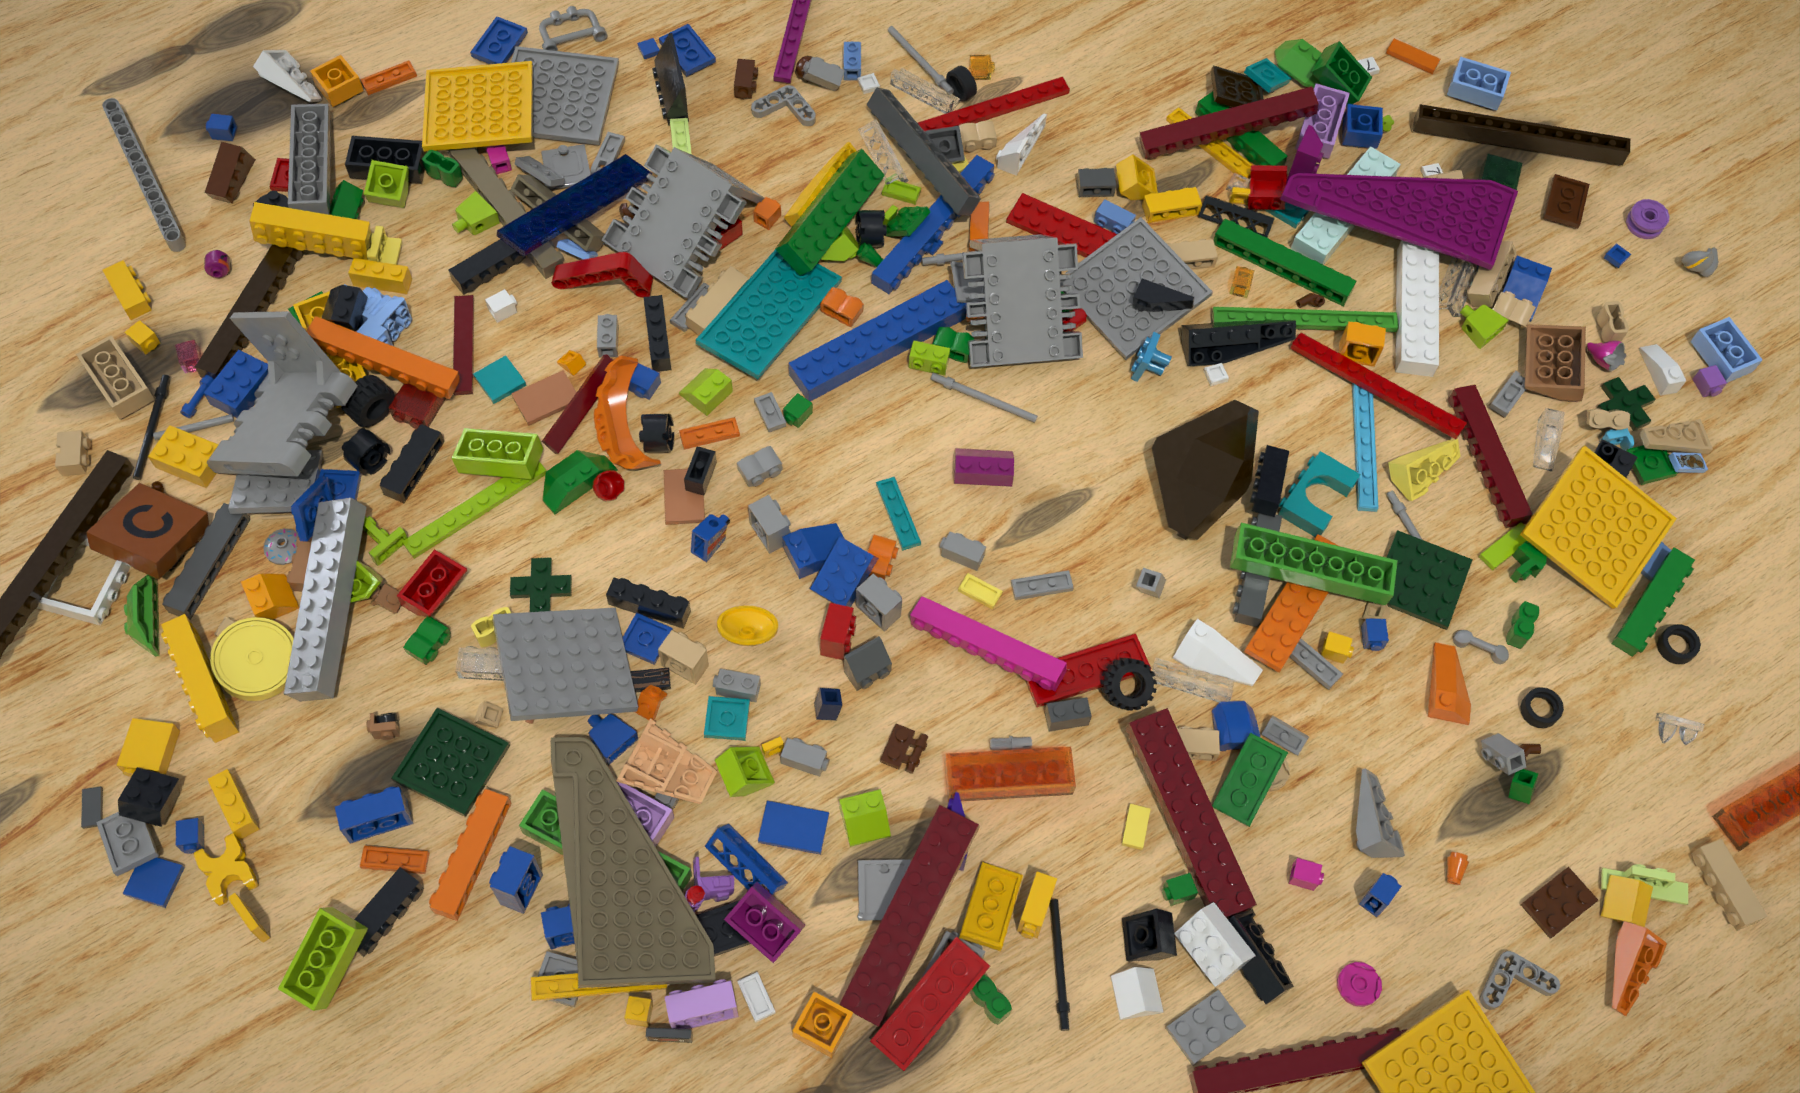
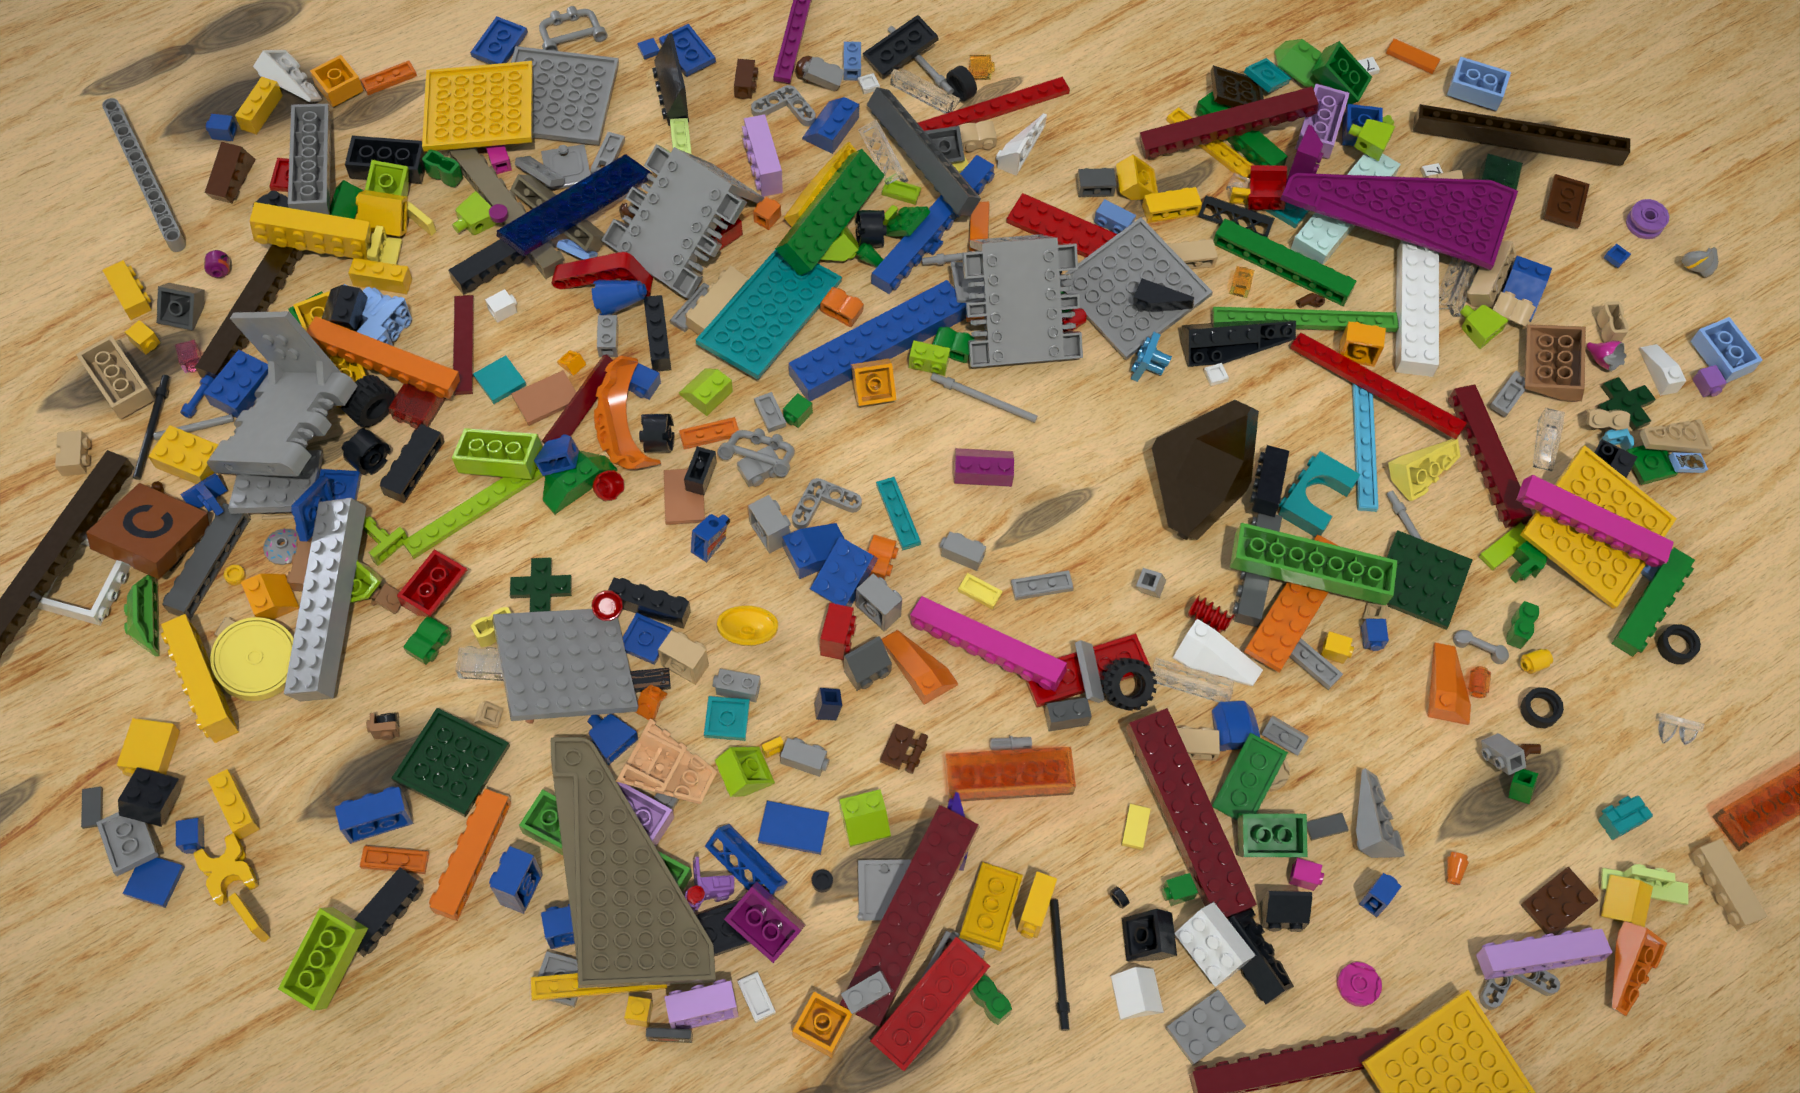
none -> dark grey slope [156,283,205,330]
none -> blue bracket [180,473,228,516]
none -> yellow tile [223,565,246,586]
none -> yellow brick [235,76,283,135]
none -> yellow brick [355,190,408,236]
none -> light yellow tile [407,202,436,236]
none -> magenta tile [489,204,508,223]
none -> blue torso [534,434,579,476]
none -> red hair [591,590,623,621]
none -> blue cone [592,280,647,315]
none -> light grey bar [717,428,795,477]
none -> lavender brick [742,114,783,197]
none -> light grey beam [792,478,862,529]
none -> blue slope [802,97,859,154]
none -> black tile [812,869,833,893]
none -> light grey brick [841,971,893,1014]
none -> light orange brick [851,359,897,406]
none -> black plate [863,15,939,79]
none -> orange wedge [882,630,958,705]
none -> light grey tile [1075,640,1105,703]
none -> black tile [1109,886,1130,909]
none -> red piece [1188,595,1235,633]
none -> green brick [1237,813,1308,857]
none -> black slope [1260,891,1312,932]
none -> dark grey piece [1307,813,1349,841]
none -> lime torso [1348,119,1395,161]
none -> clear orange brick [1468,666,1491,698]
none -> lavender brick [1476,928,1612,980]
none -> dark pink brick [1516,475,1674,567]
none -> yellow brick [1520,649,1553,674]
none -> teal brick [1598,795,1653,840]

